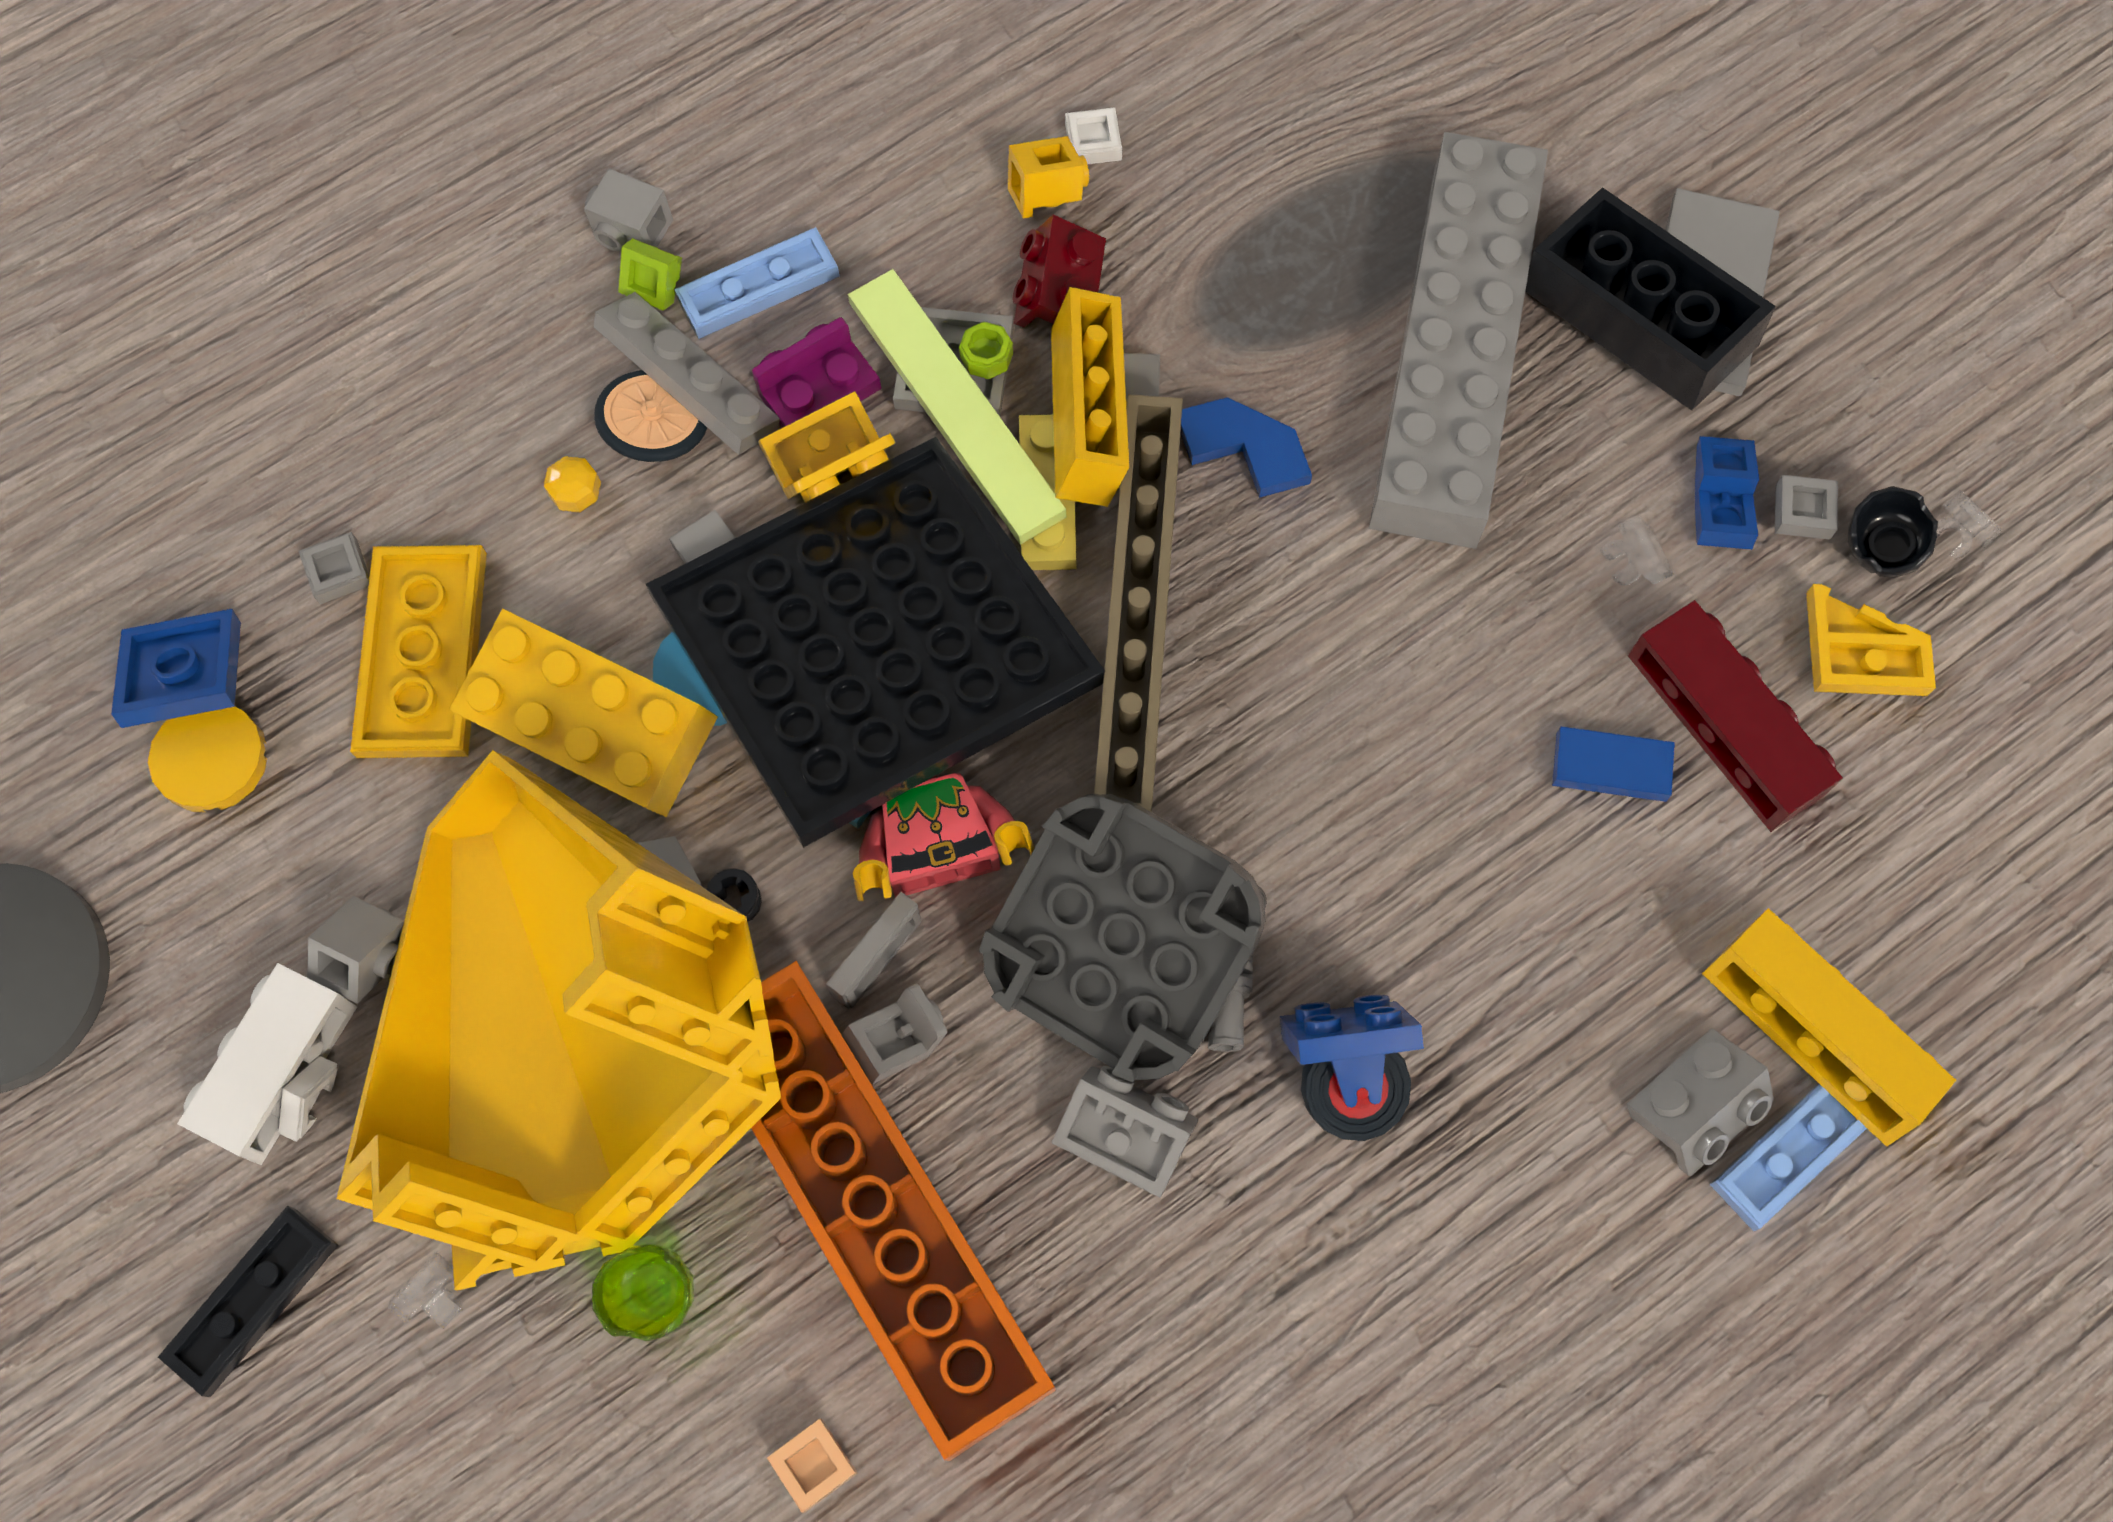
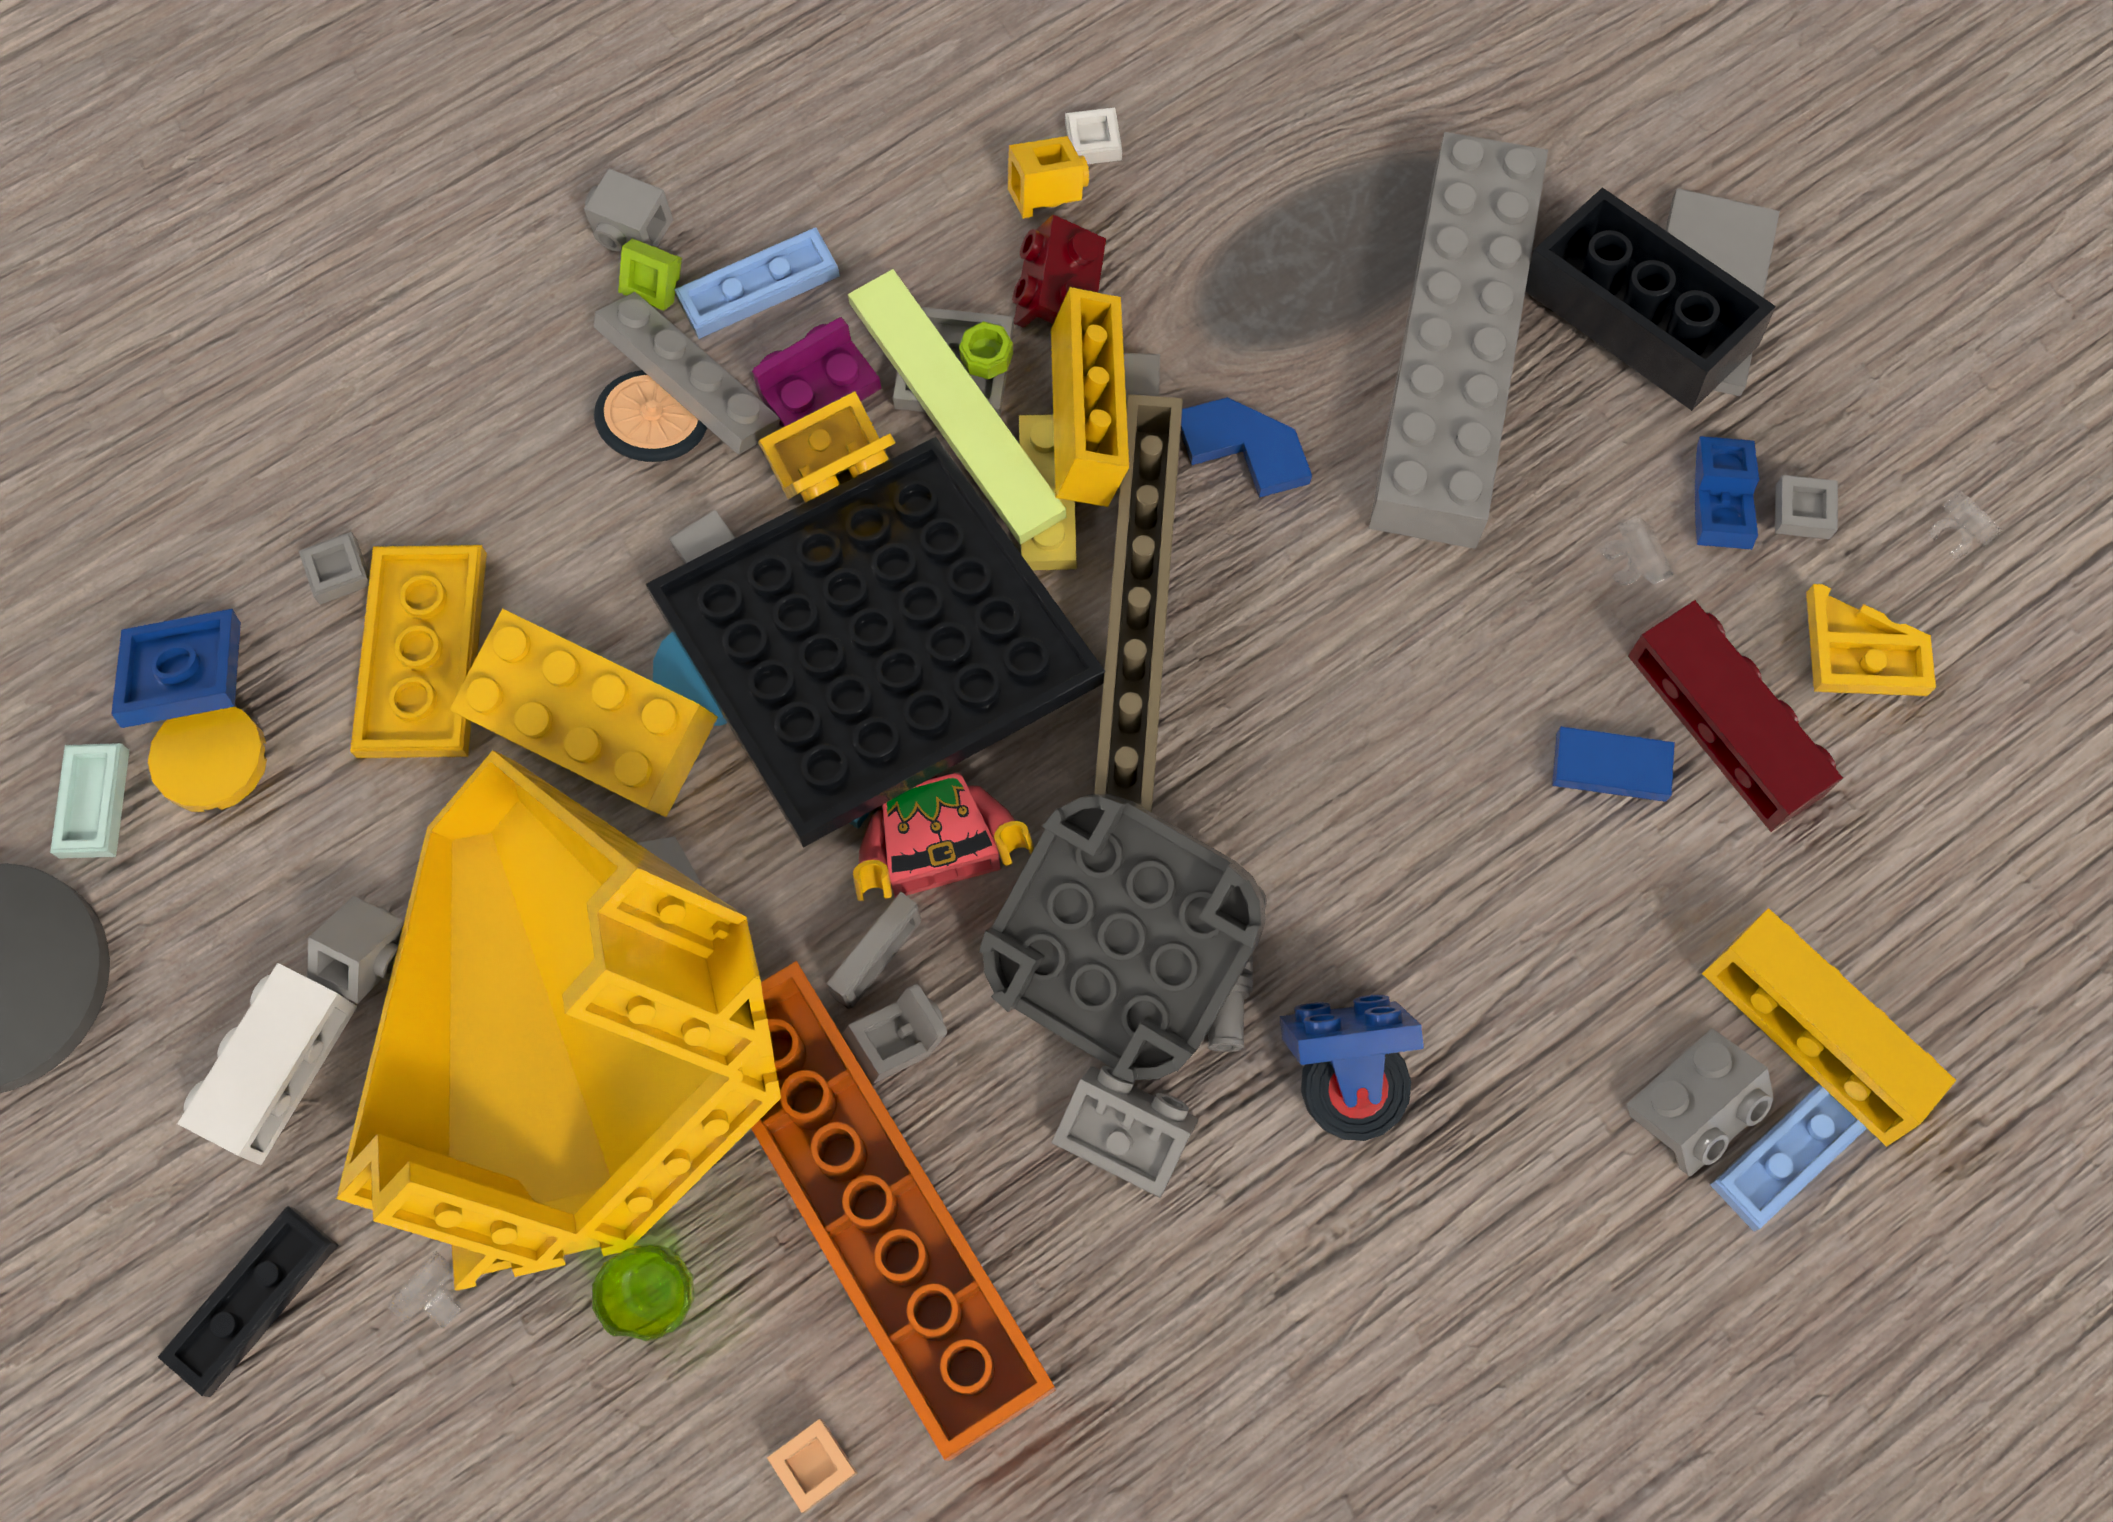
white tile [278,1056,337,1142] -> none
yellow tile [544,456,601,512] -> none
black bush [706,868,762,922] -> none
black hair [1848,486,1938,578] -> none
none -> light aqua tile [50,743,130,859]

